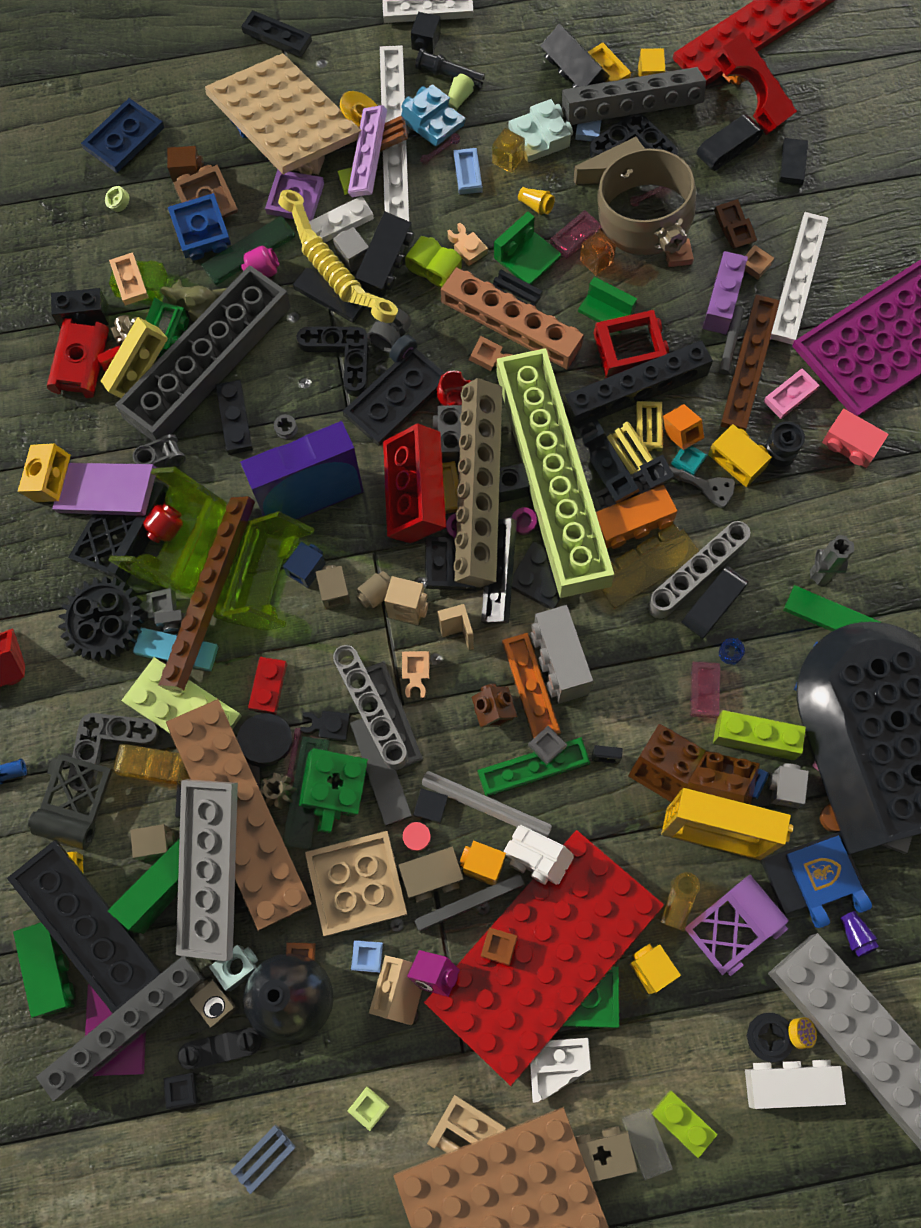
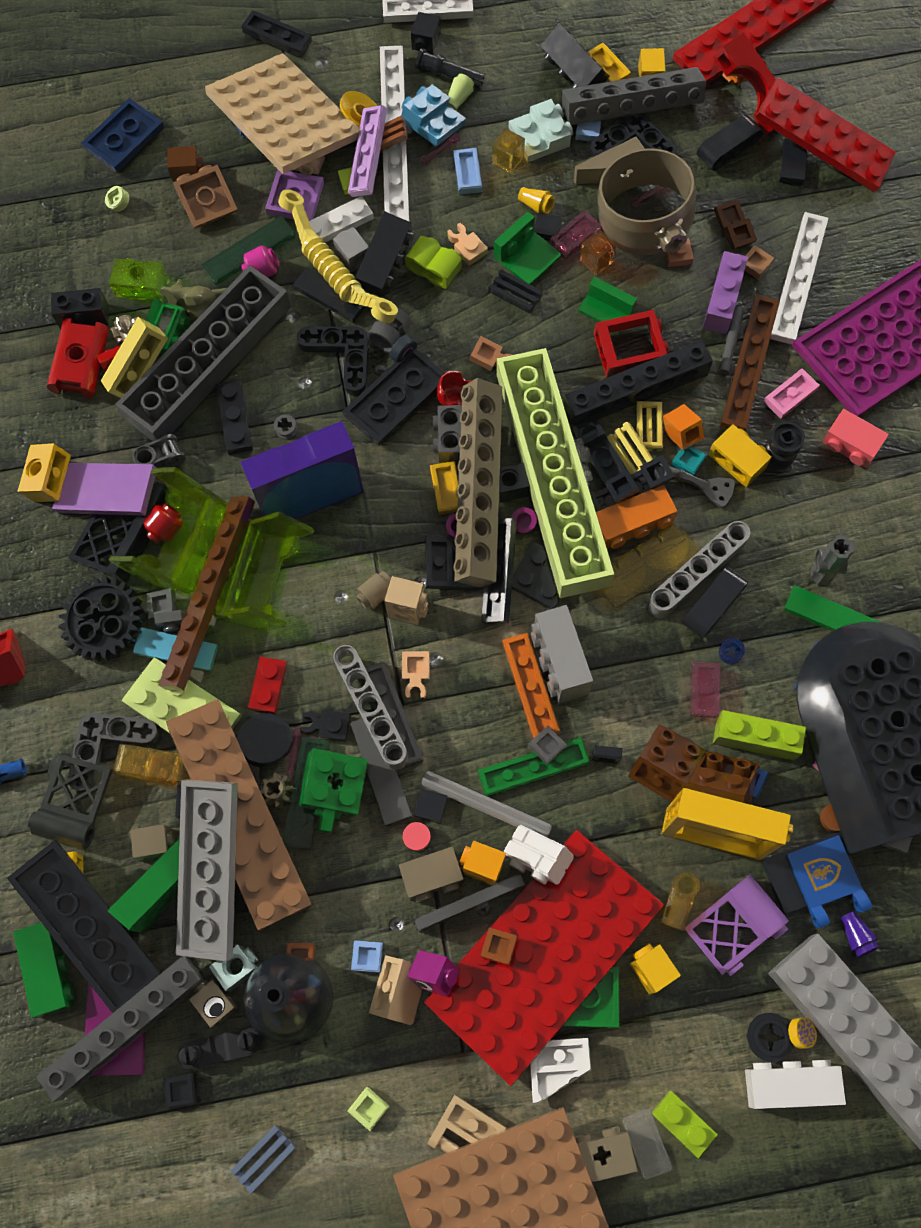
light nougat plate [109,253,149,306] -> none
blue plate [168,193,231,260] -> none
dark blue brick [283,542,326,588] -> none
tan plate [305,831,408,937] -> none
dark tan brick [316,565,351,609] -> none
red brick [383,423,446,543] -> none
tan panel [438,604,474,650] -> none
nougat brick [441,267,584,369] -> none
reddish brown brick [471,684,517,727] -> none
light grey brick [768,764,809,809] -> none
none -> black tile [534,212,562,241]
none -> red plate [755,77,896,192]

